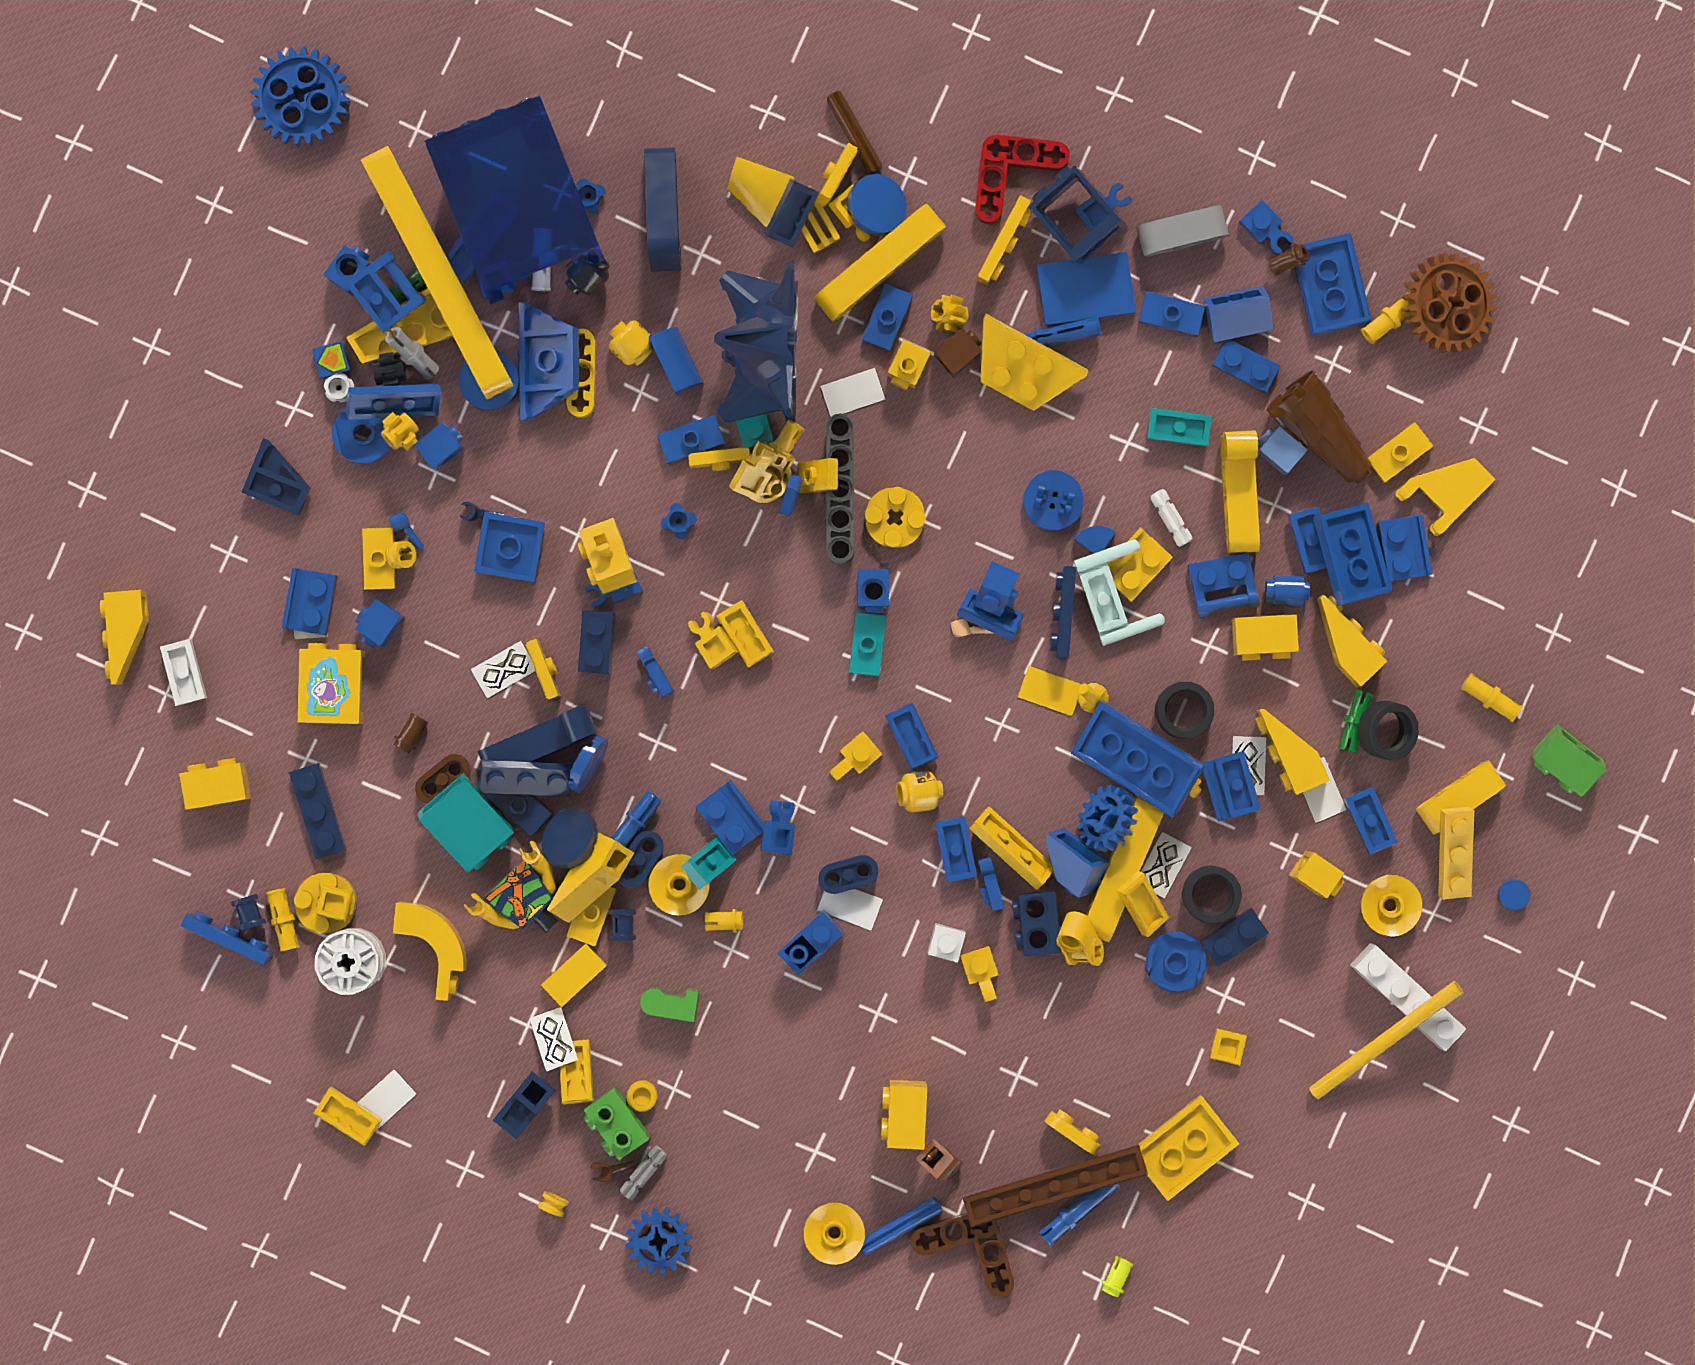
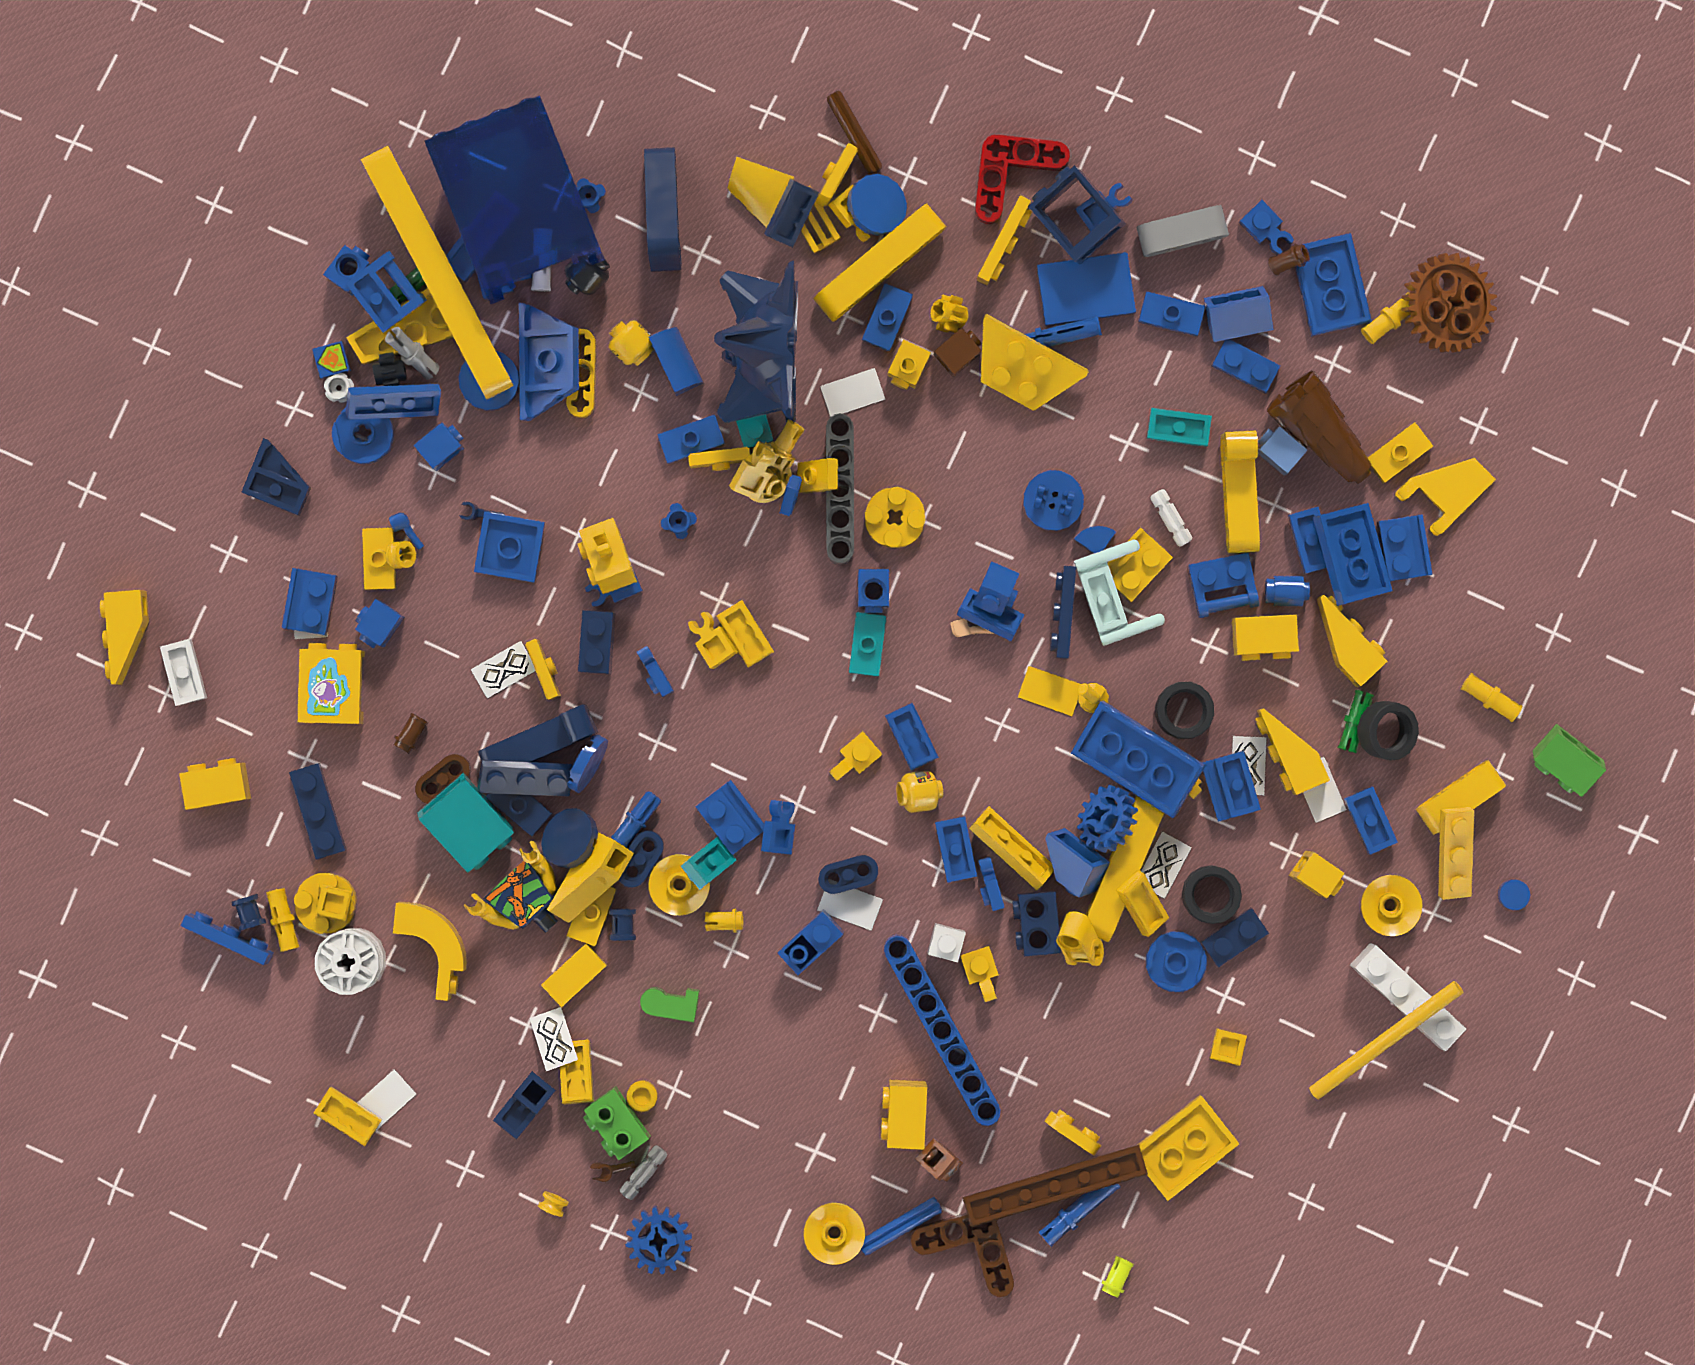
blue gear [250,46,351,147] -> none
yellow gear [381,412,419,451] -> none
none -> blue beam [884,934,1001,1126]

